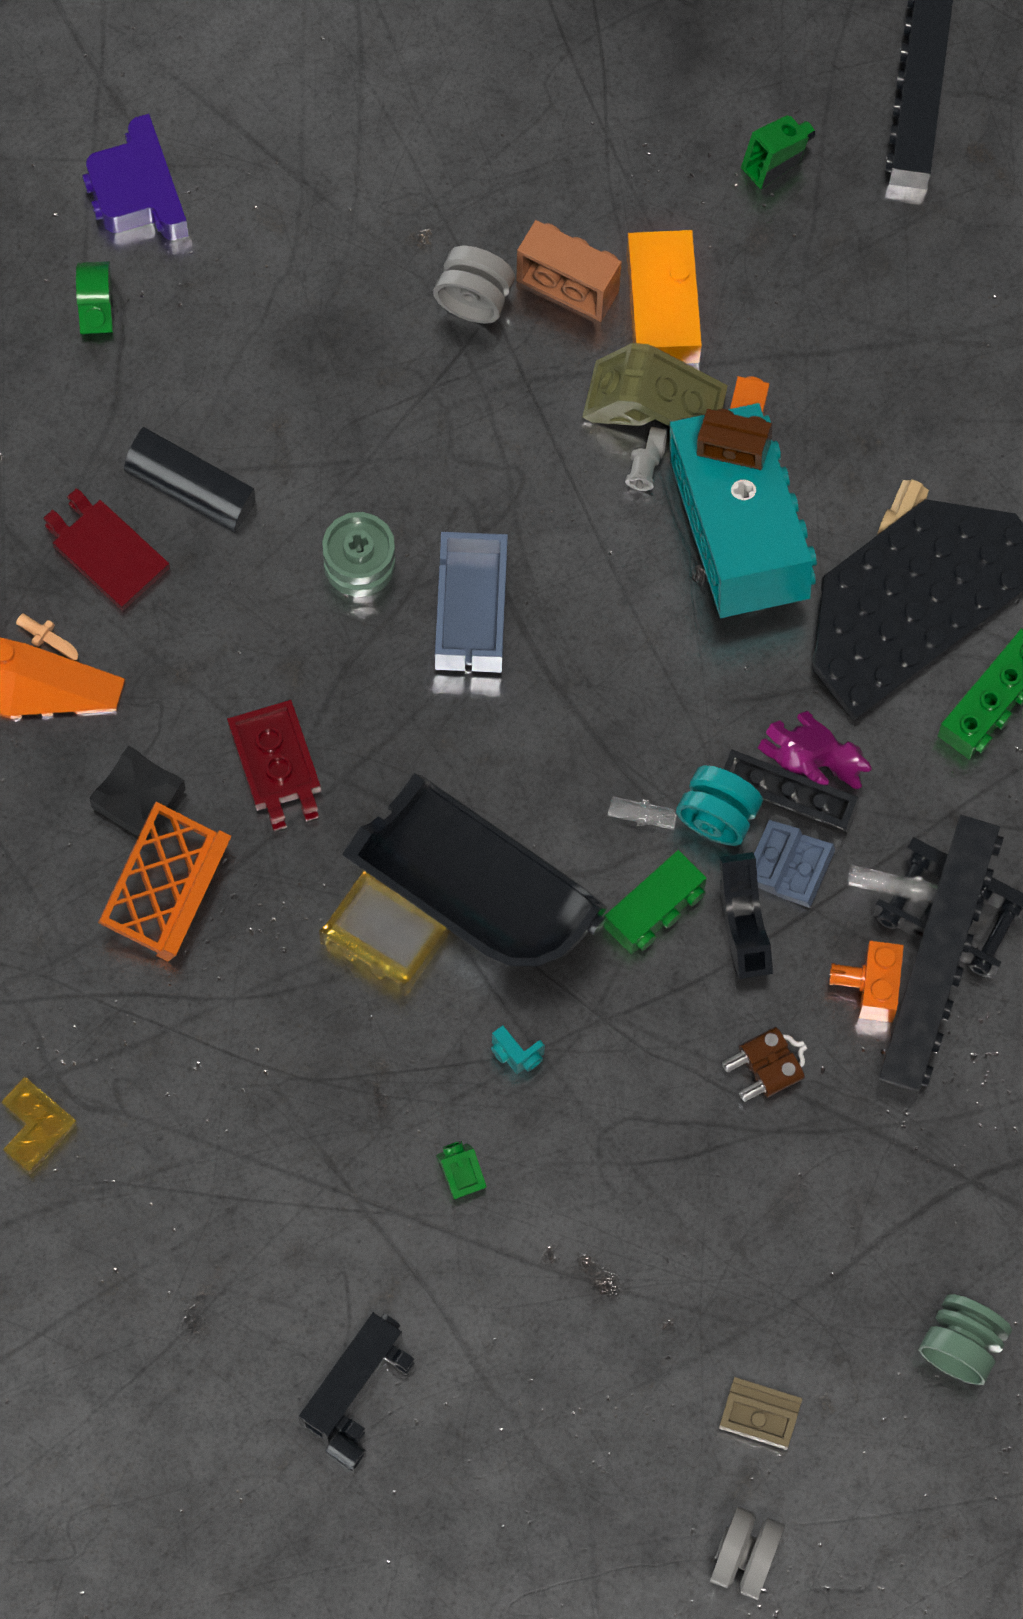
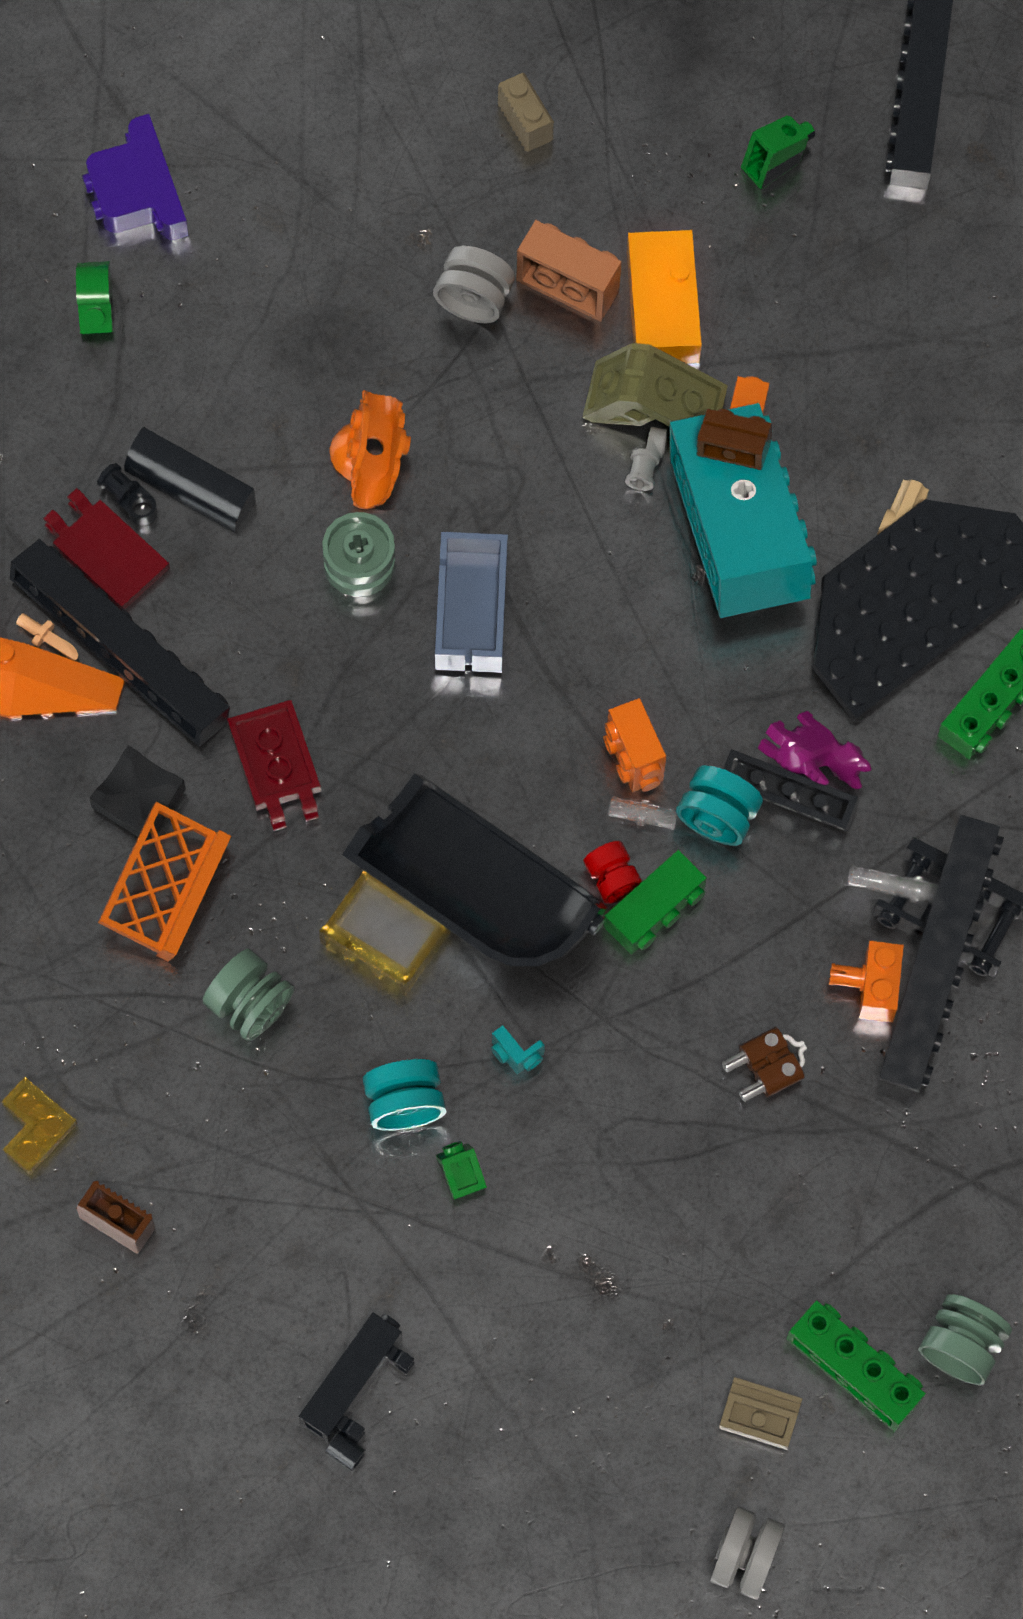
black arch [719,852,773,979] -> none
sand blue slope [754,820,836,908] -> none
none -> black brick [10,538,230,747]
none -> reddish brown brick [76,1181,155,1254]
none -> black connector [97,463,158,526]
none -> sand green wheel [203,948,295,1042]
none -> orange piece [329,390,411,510]
none -> teal wheel [363,1059,447,1131]
none -> dark tan brick [498,73,554,152]
none -> red wheel [583,841,643,904]
none -> orange brick [603,698,667,793]
none -> green brick [787,1300,926,1432]

